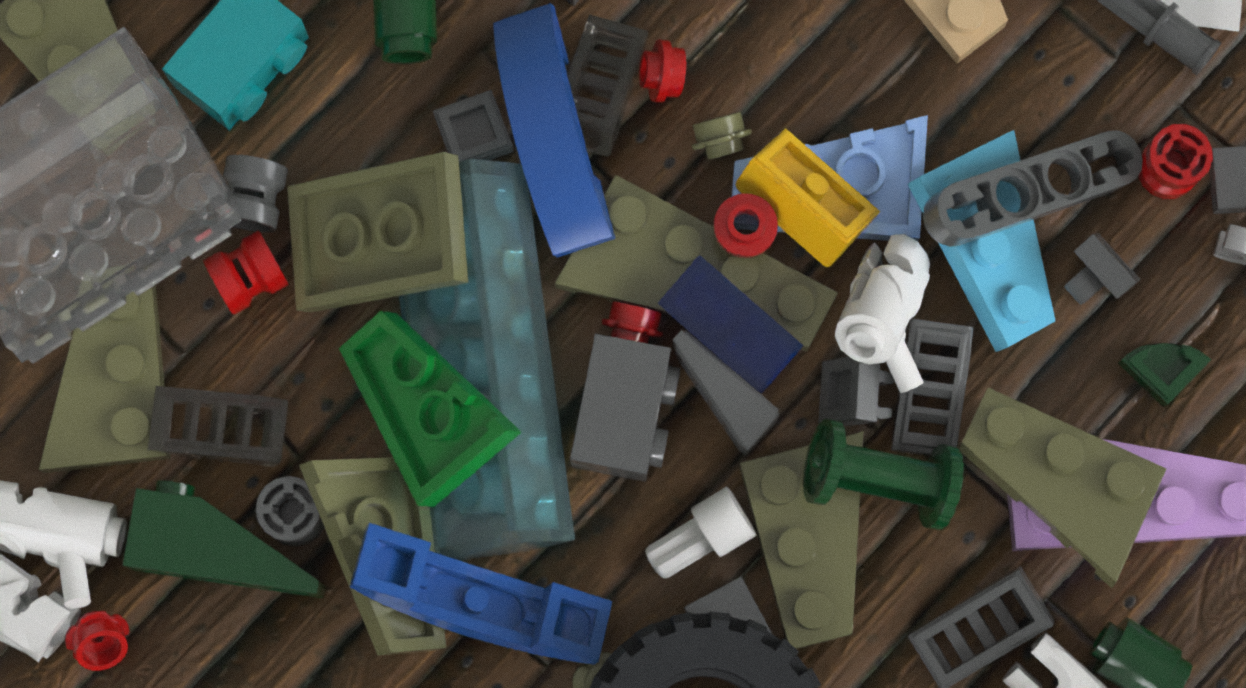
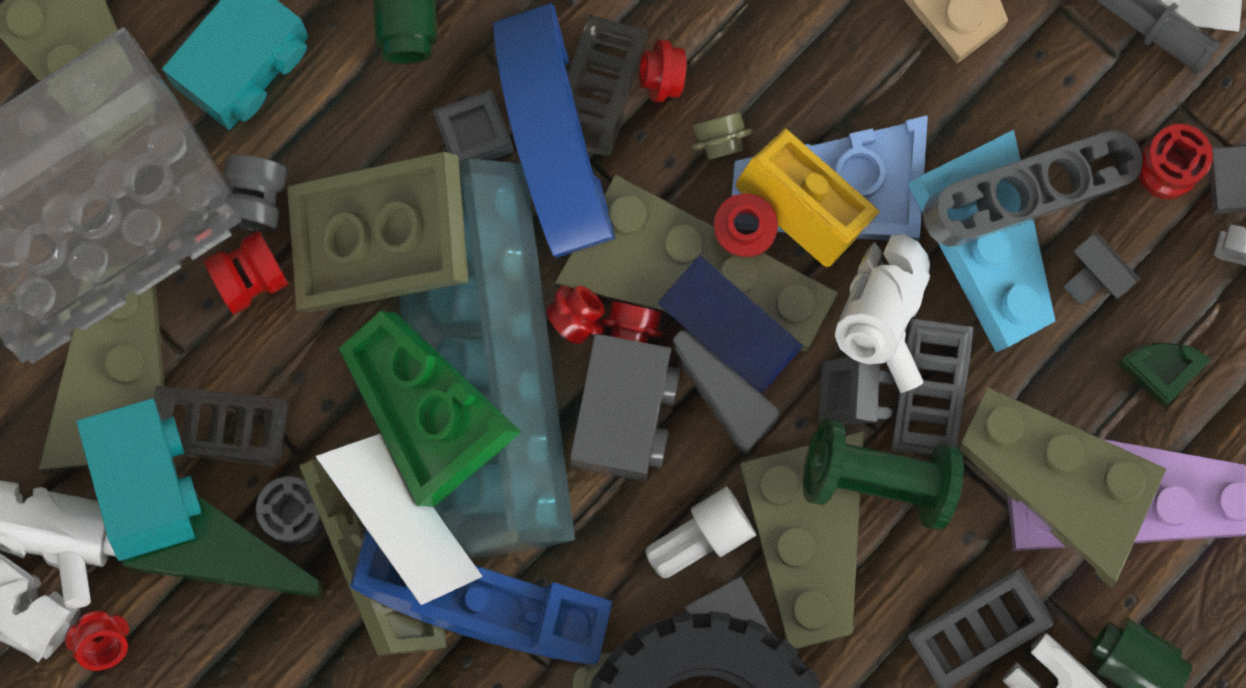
none -> teal brick [76,398,201,561]
none -> white sticker [315,434,483,605]
none -> red plate [546,285,605,344]

